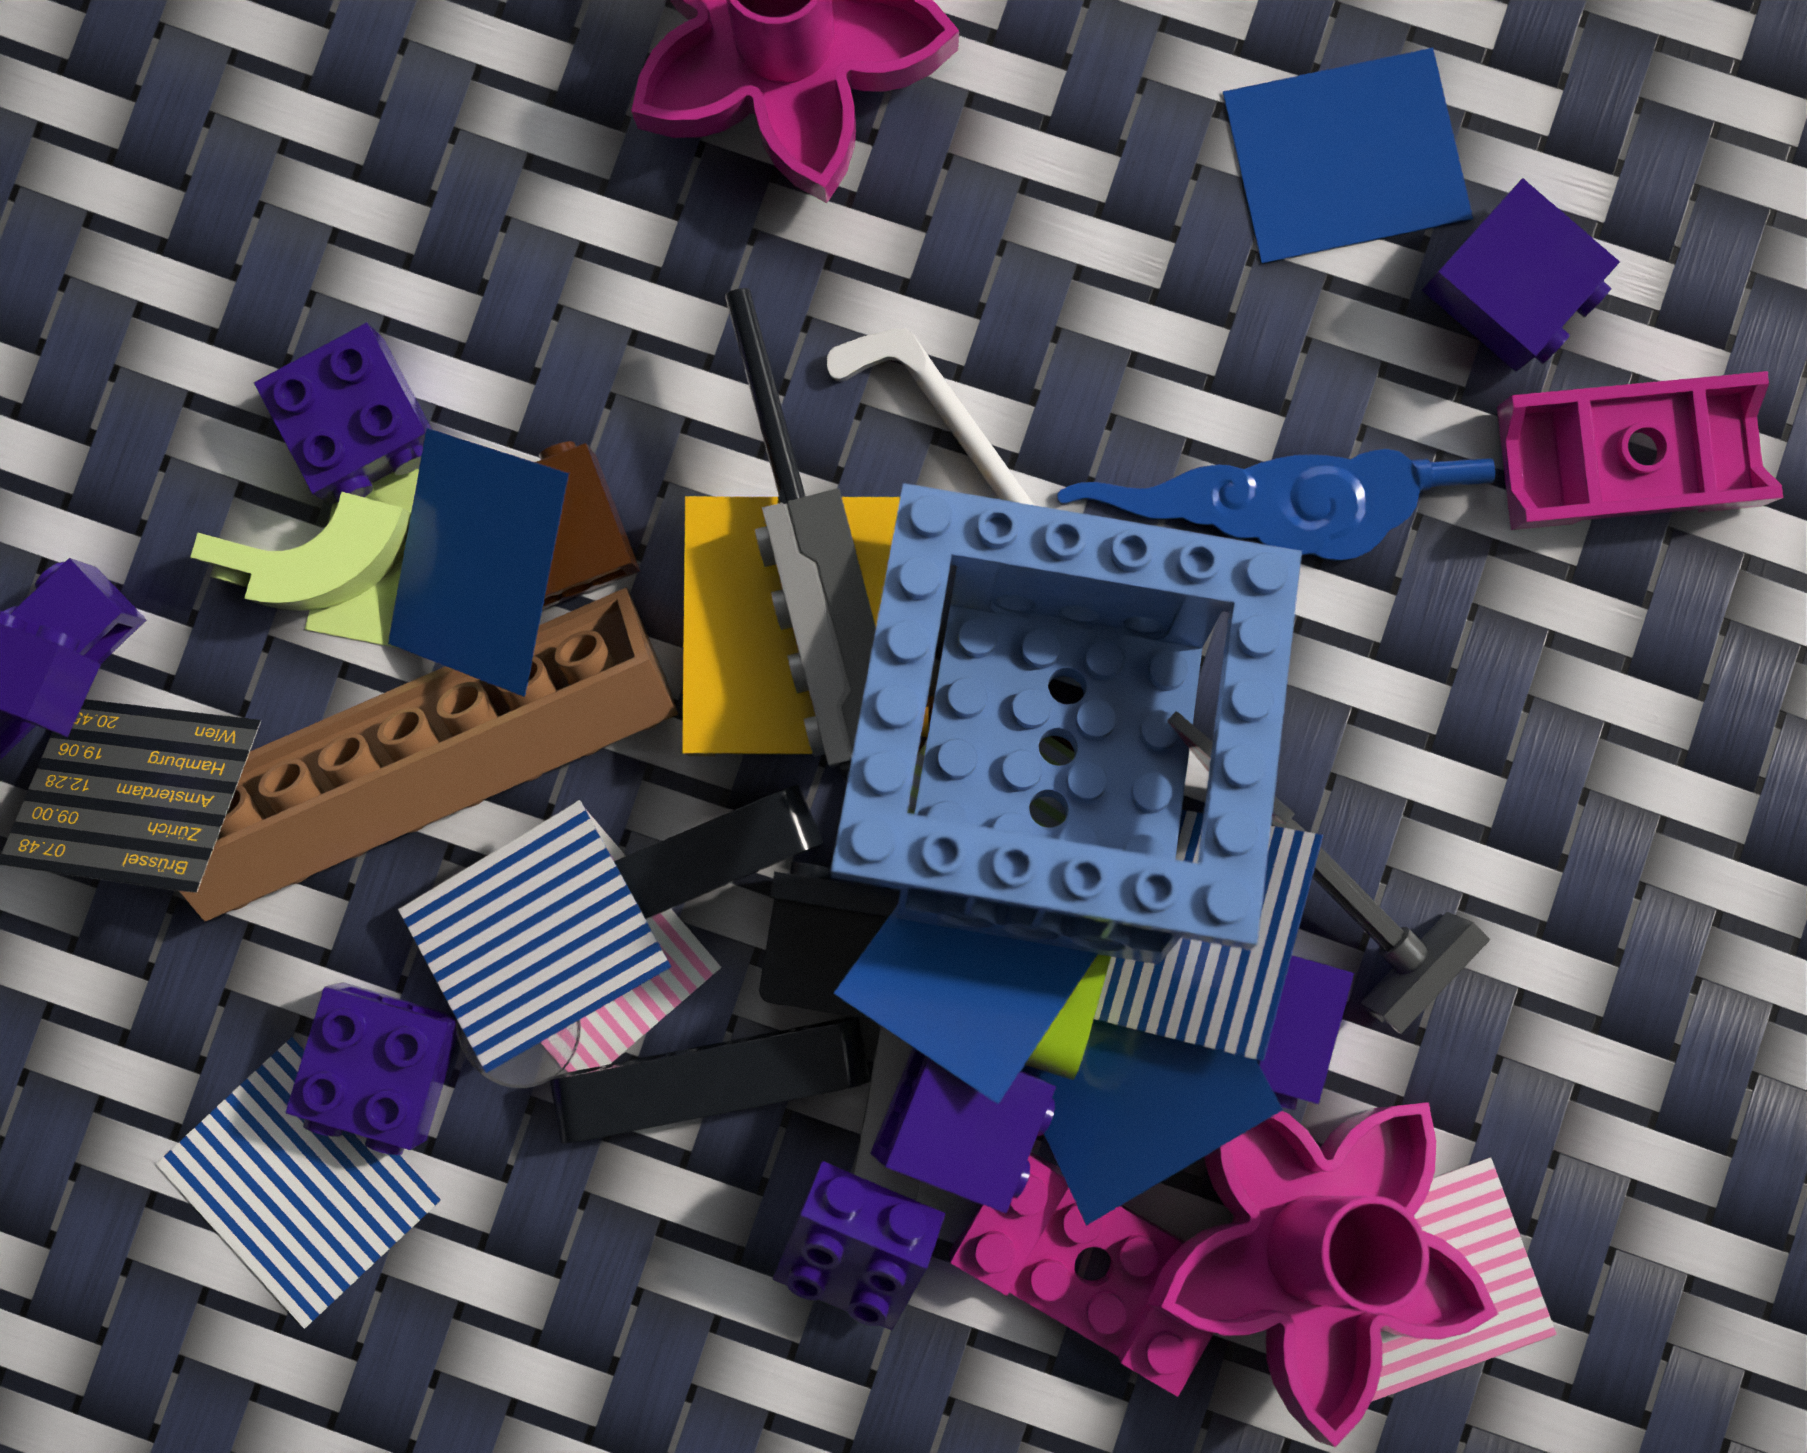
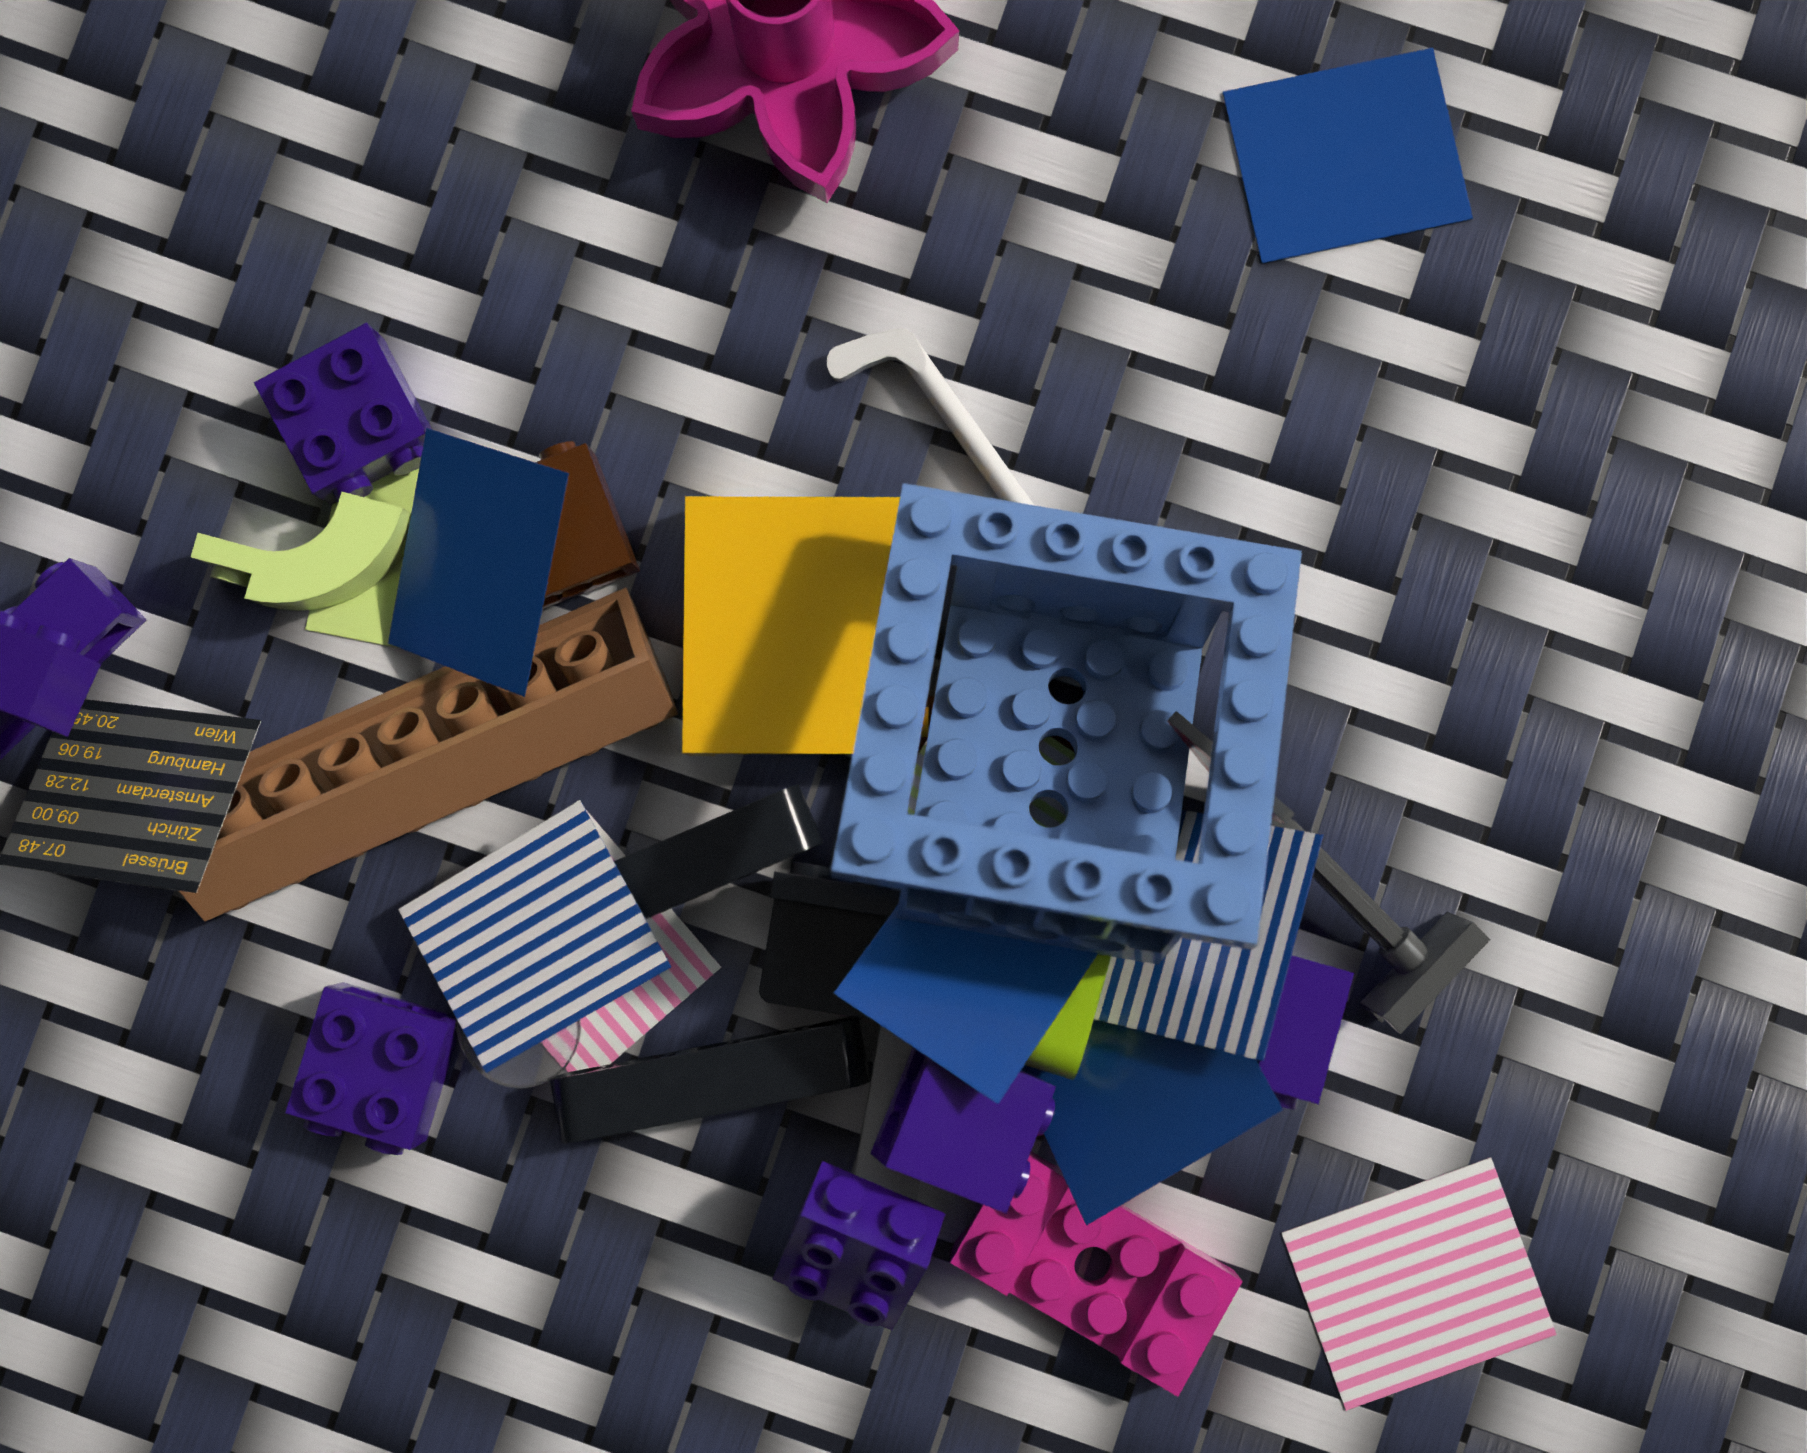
sticker [156,1037,441,1329] -> none
piece [725,288,876,783] -> none
blue piece [1057,449,1495,561] -> none
dark pink plant [1147,1102,1498,1447] -> none
dark purple brick [1422,178,1620,372] -> none
dark pink piece [1497,371,1783,530] -> none

